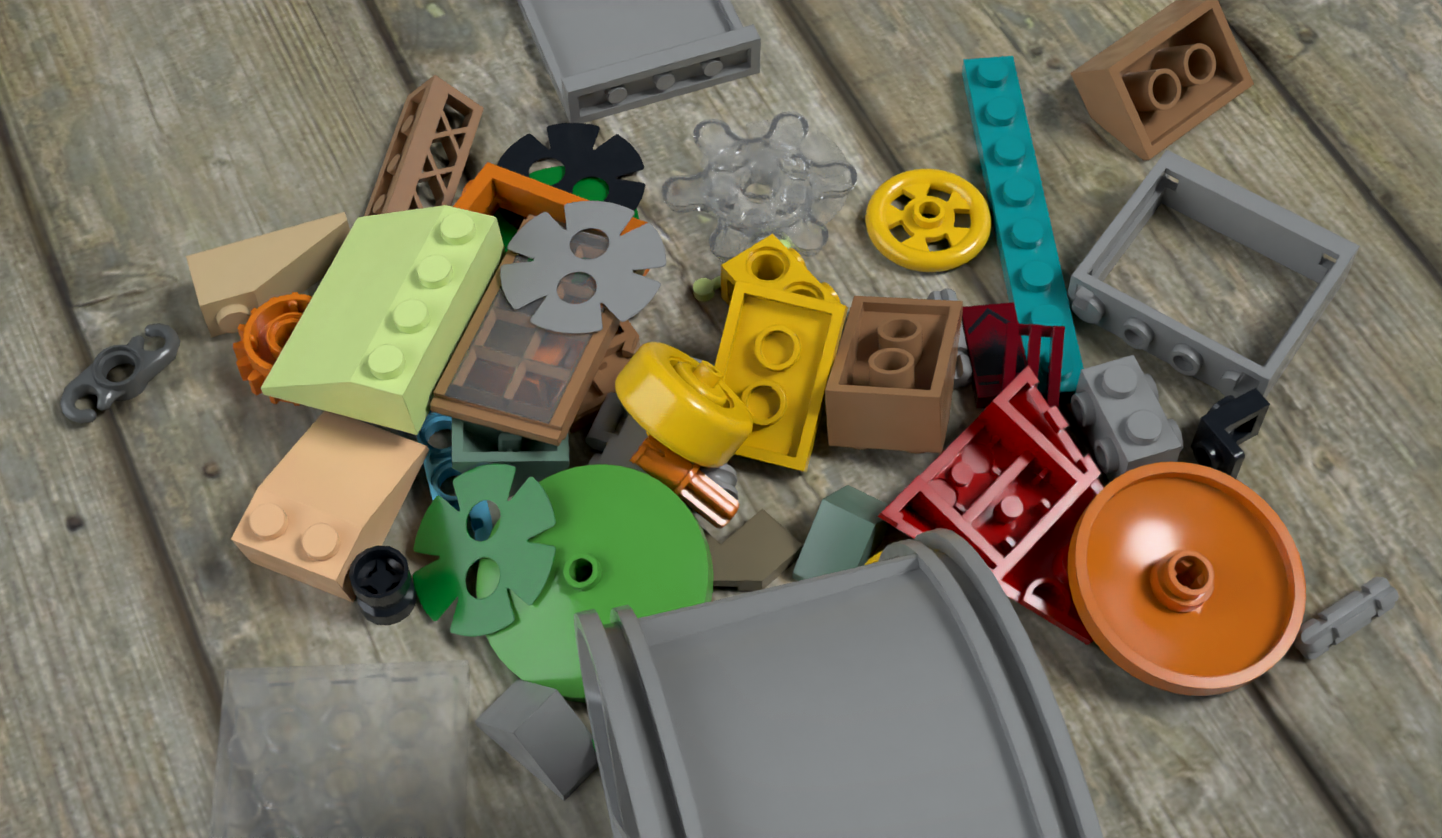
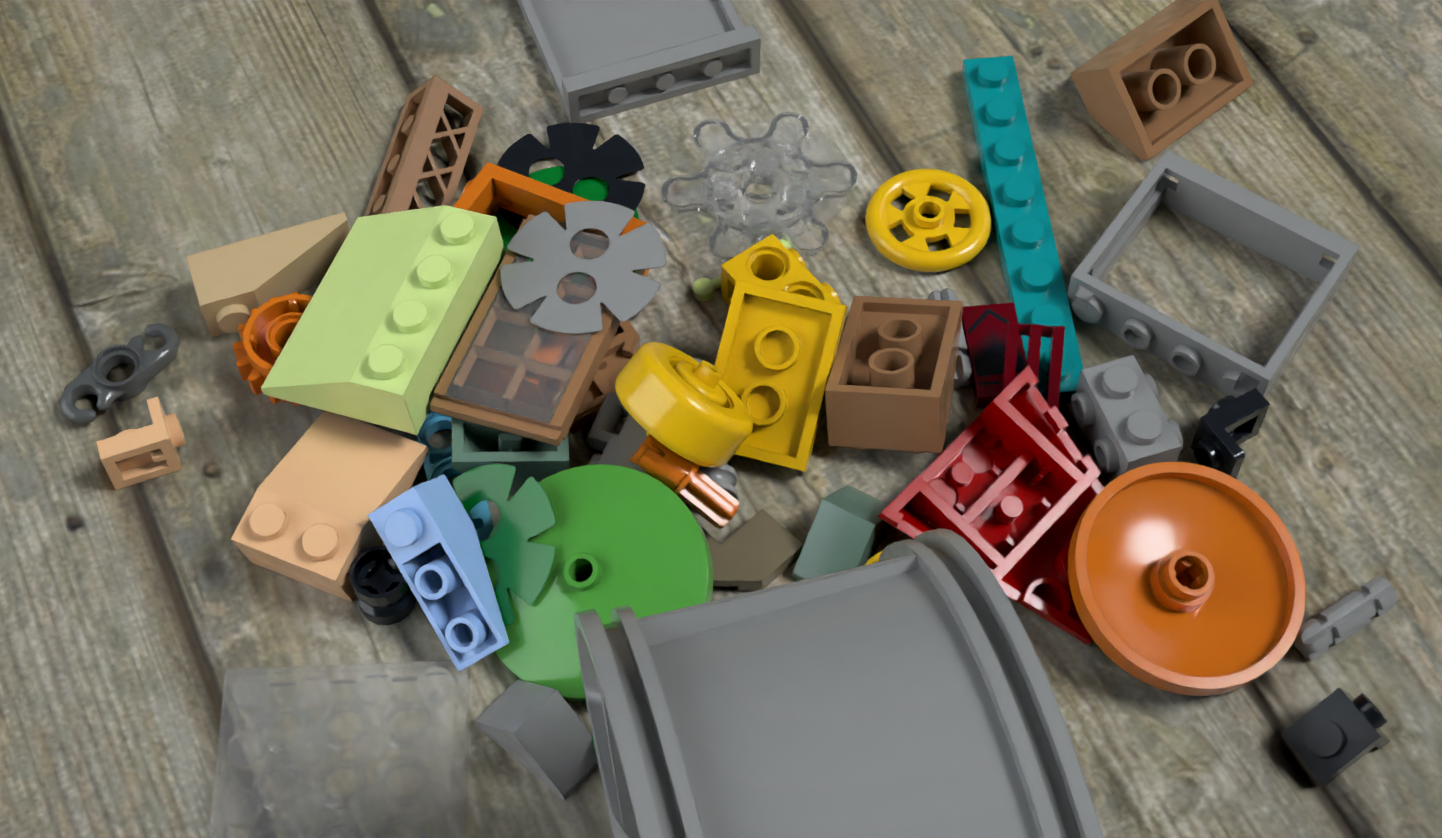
none -> light nougat bracket [96,396,186,490]
none -> light blue slope [368,474,509,672]
none -> black bracket [1281,687,1390,785]

